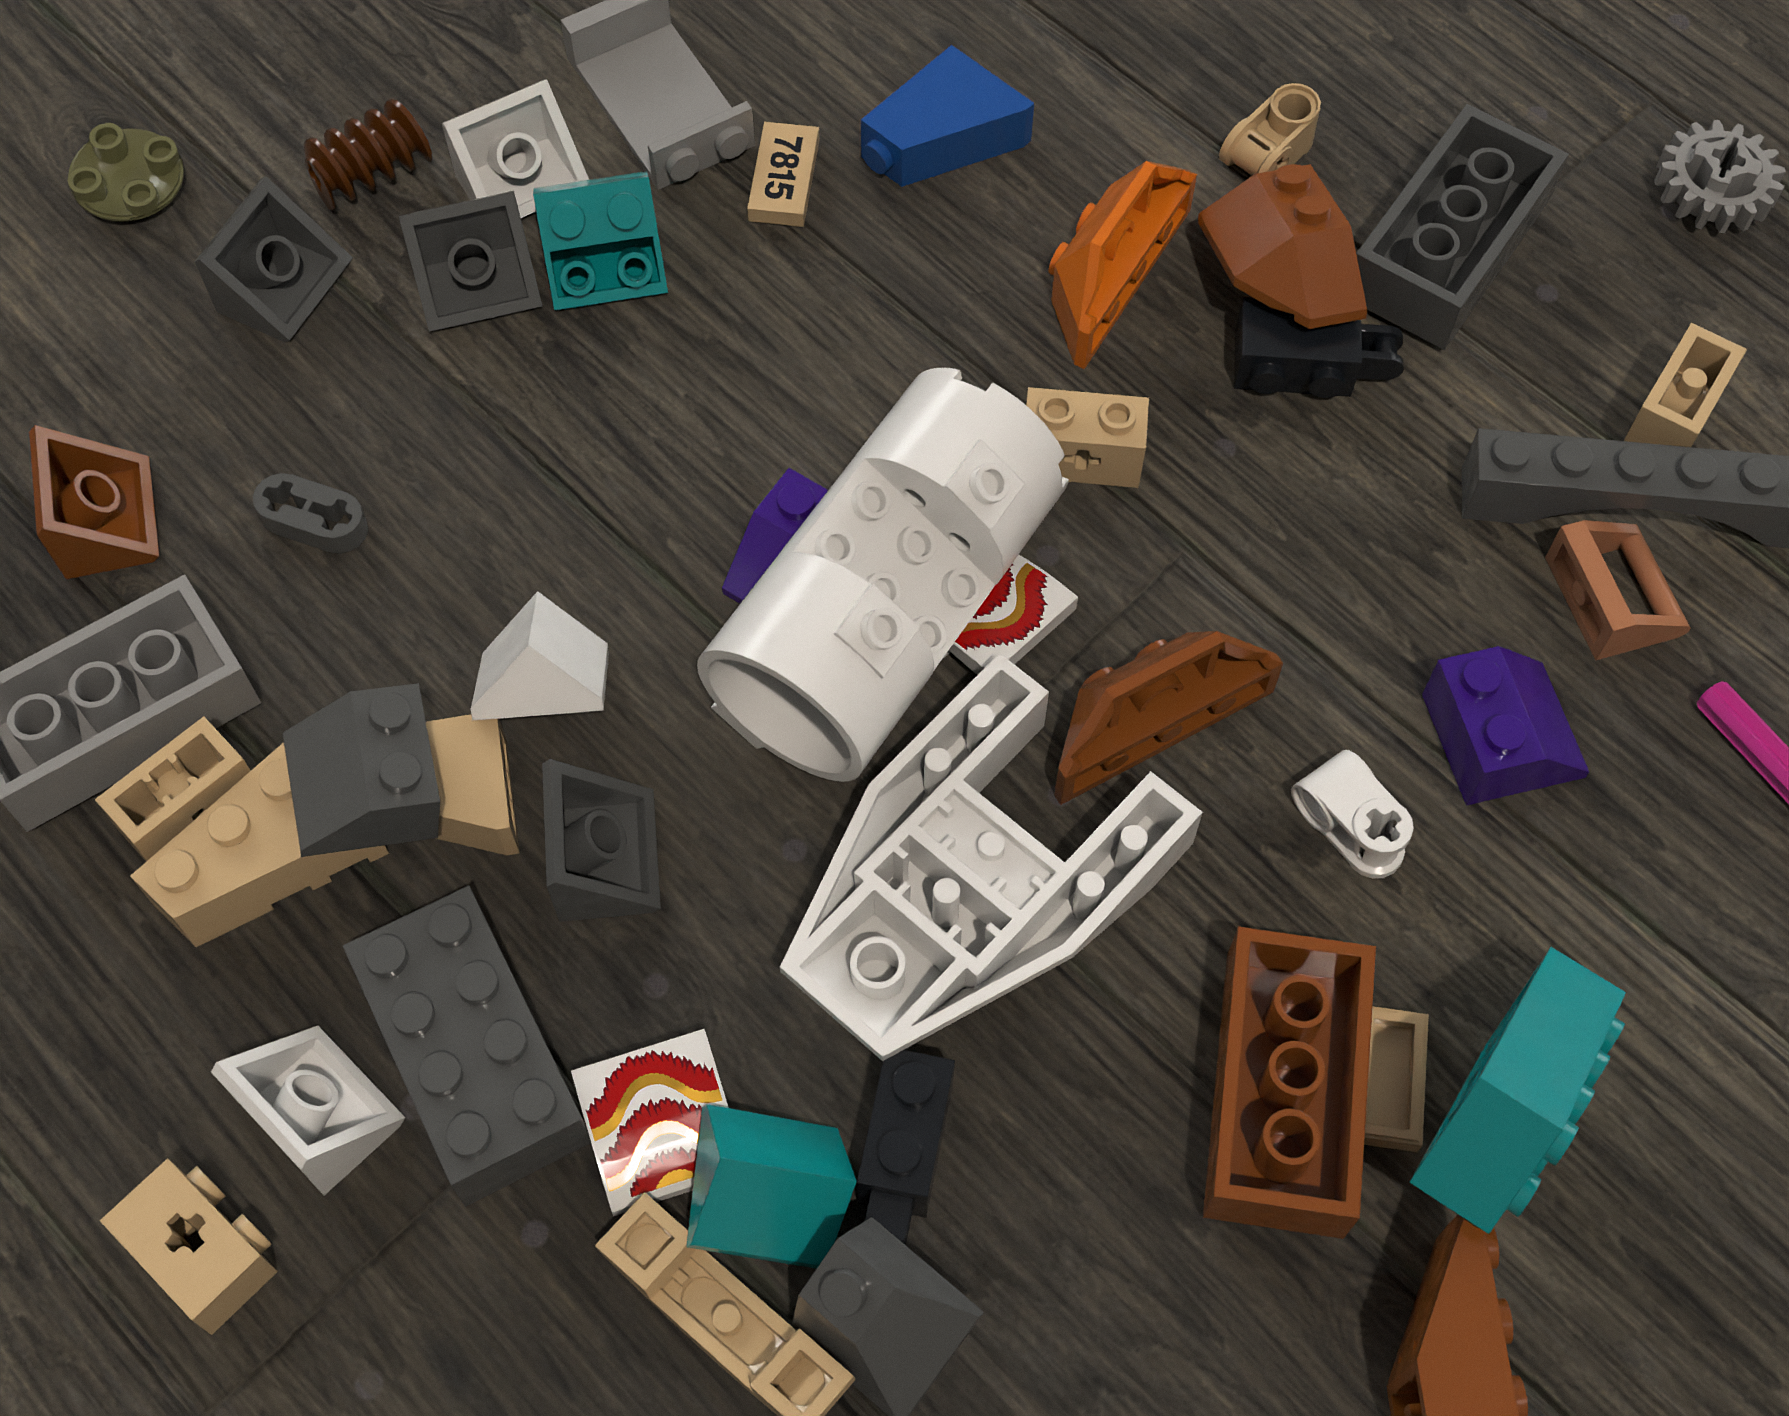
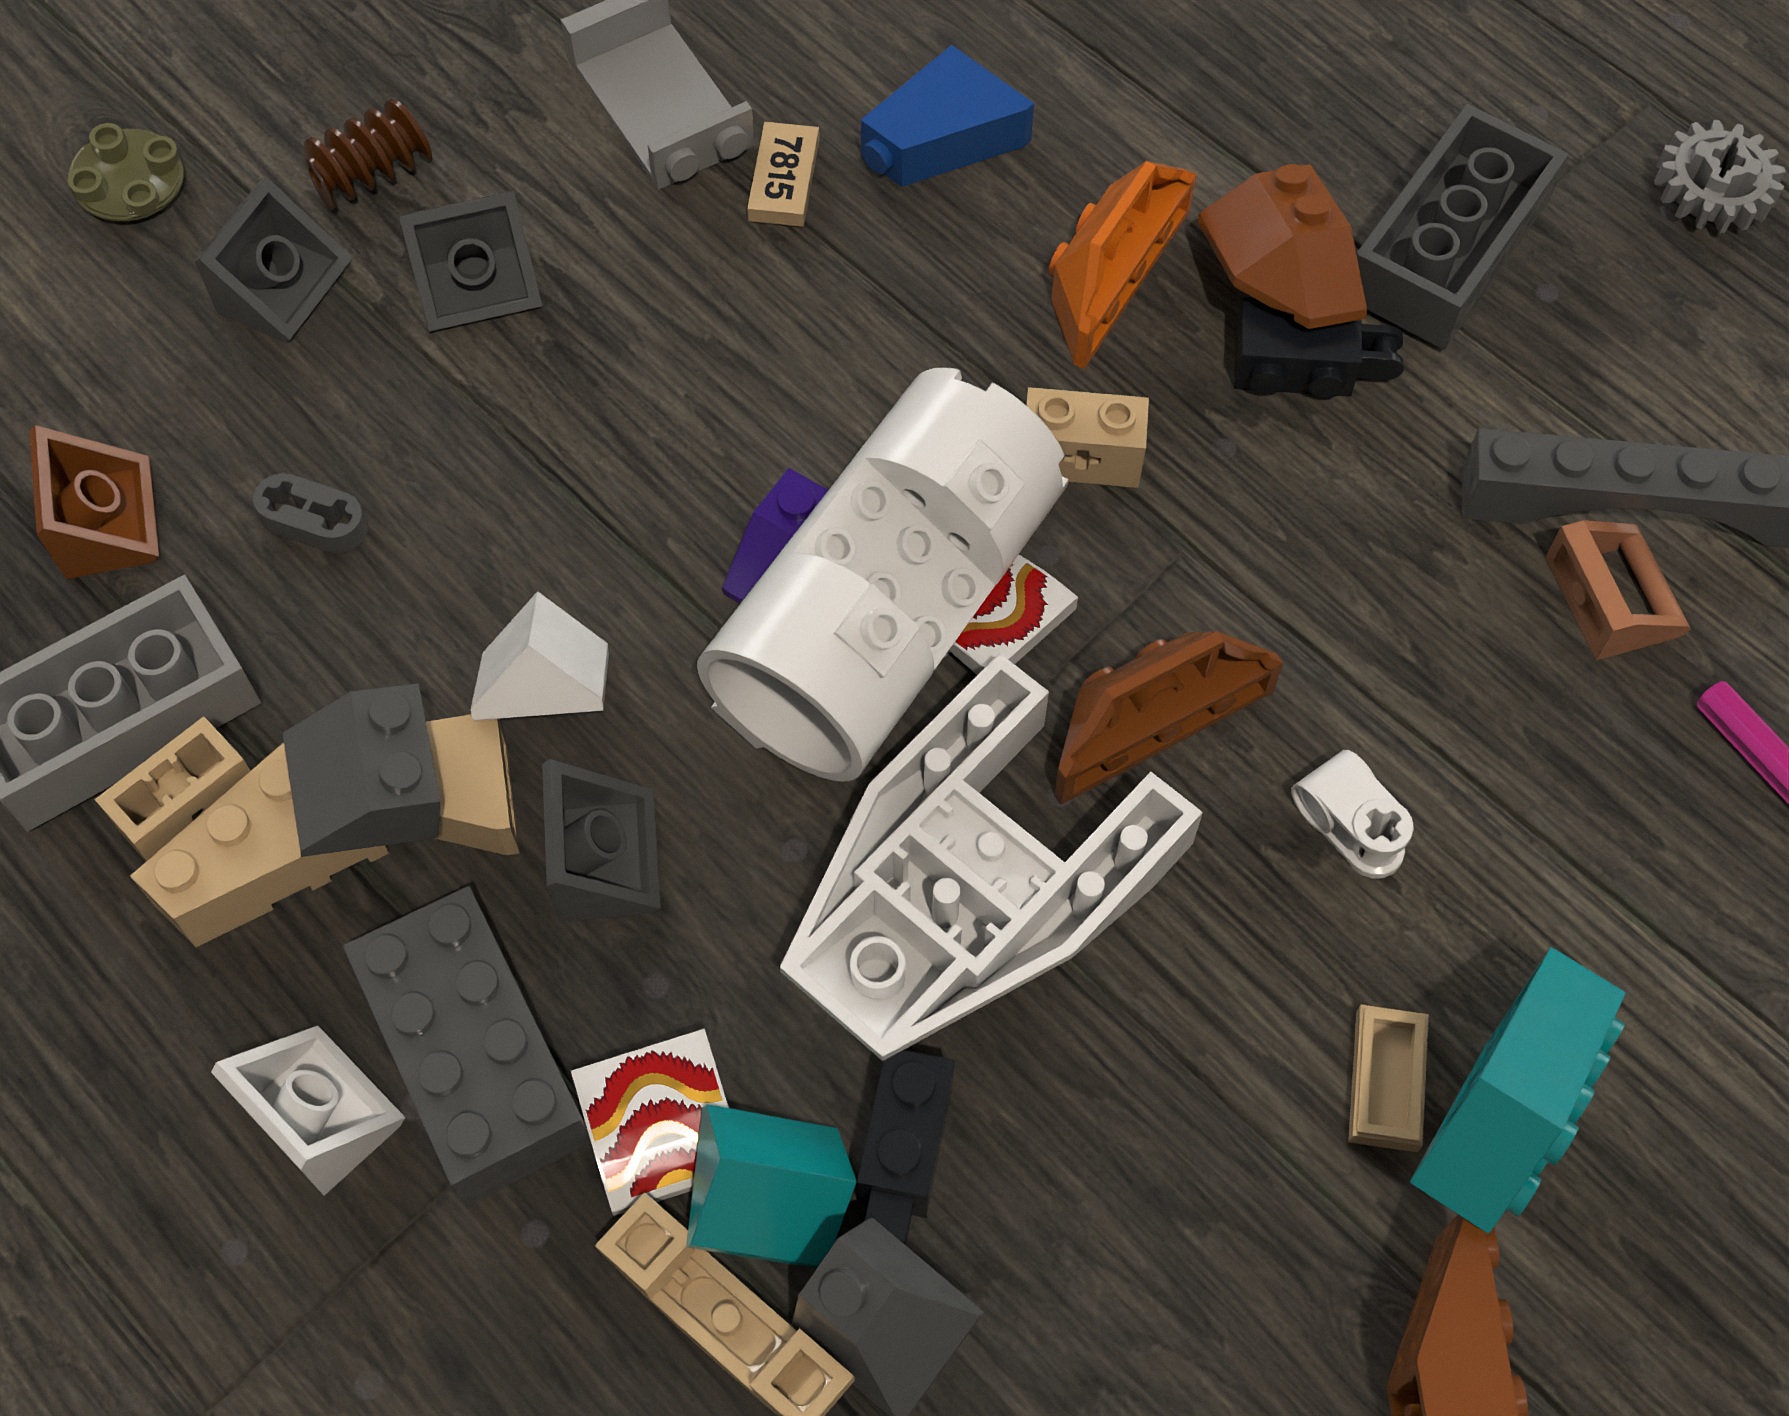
tan brick [100,1158,278,1335] -> none
white slope [442,79,589,218] -> none
teal slope [533,171,668,310] -> none
dark orange brick [1203,927,1376,1239] -> none
tan piece [1219,83,1321,176] -> none
dark purple slope [1422,646,1589,806] -> none
tan brick [1624,323,1747,447] -> none

